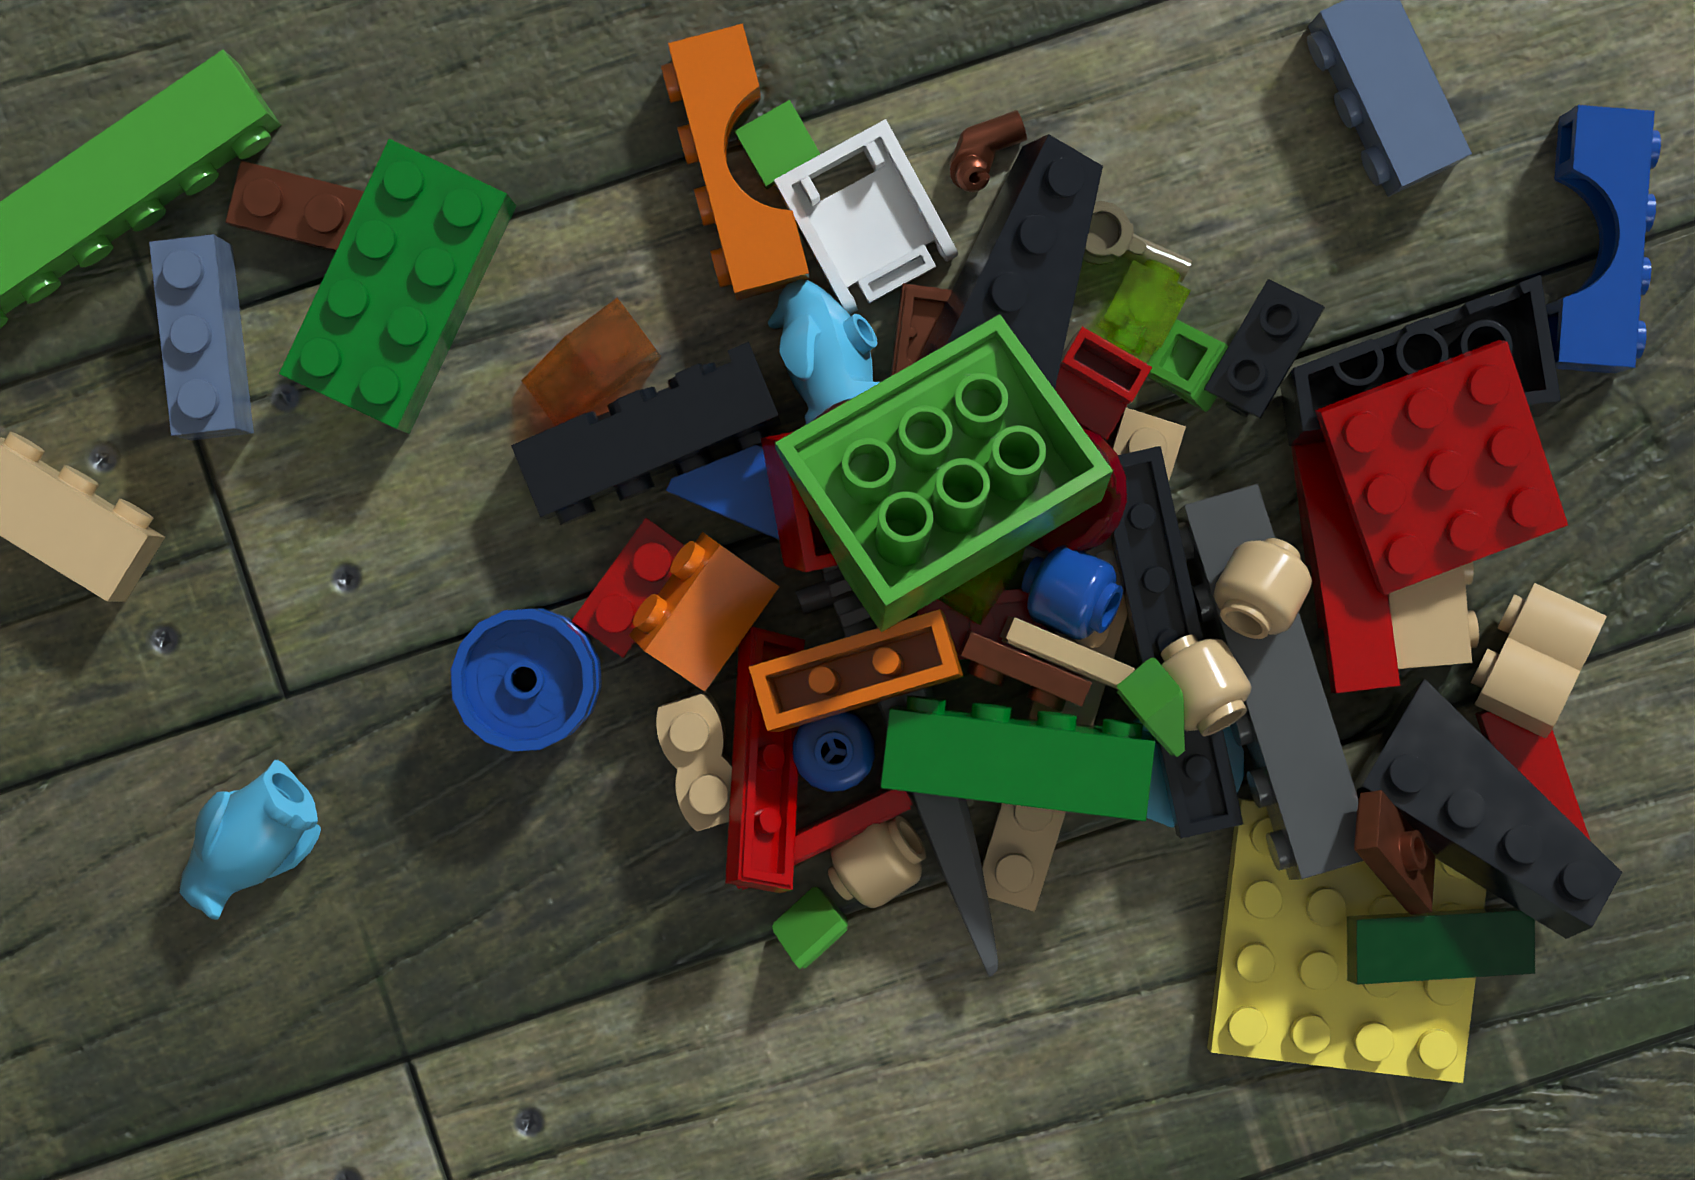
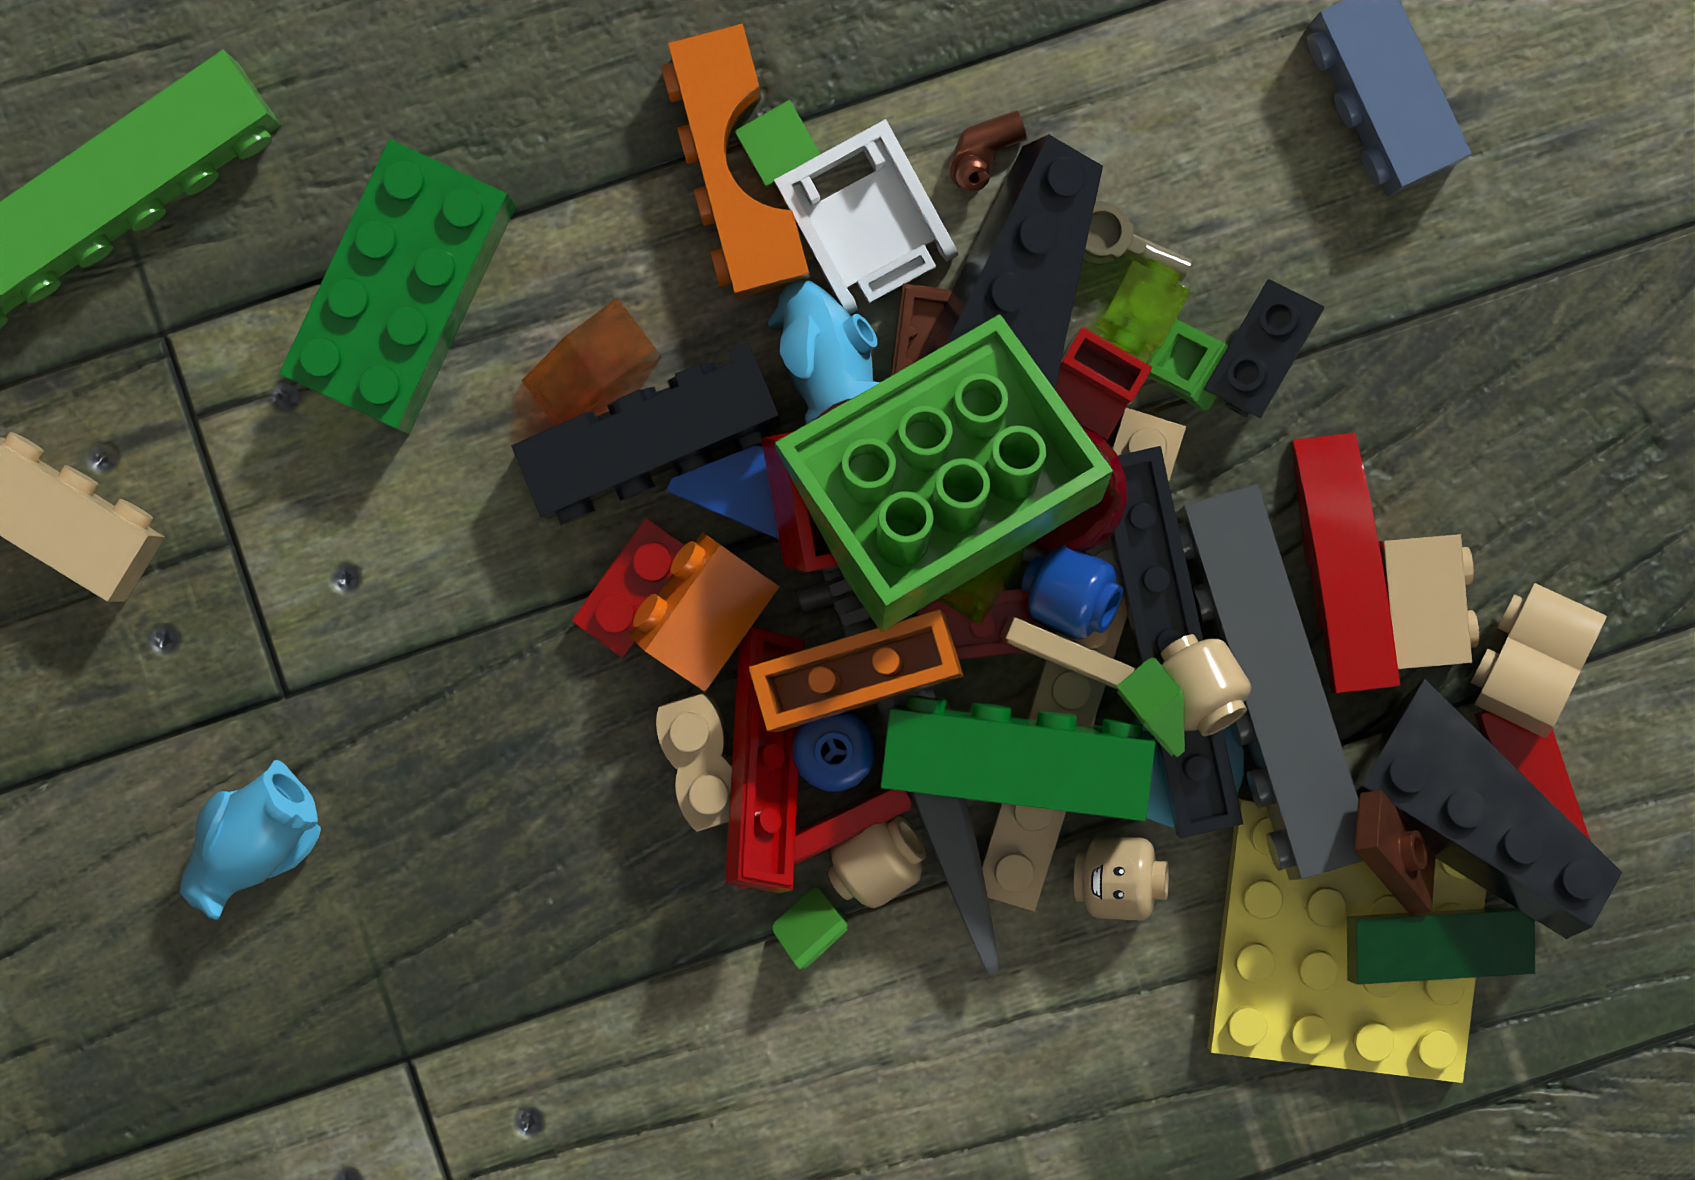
sand blue brick [149,234,254,441] -> none
copper plate [226,161,364,252] -> none
blue wheel [451,608,602,751] -> none
copper plate [958,631,1092,712] -> none
tan head [1214,538,1312,639] -> none
black wedge [1280,275,1561,446] -> none
red plate [1315,340,1568,595] -> none
blue arch [1546,105,1661,373] -> none
none -> tan head [1074,836,1169,921]

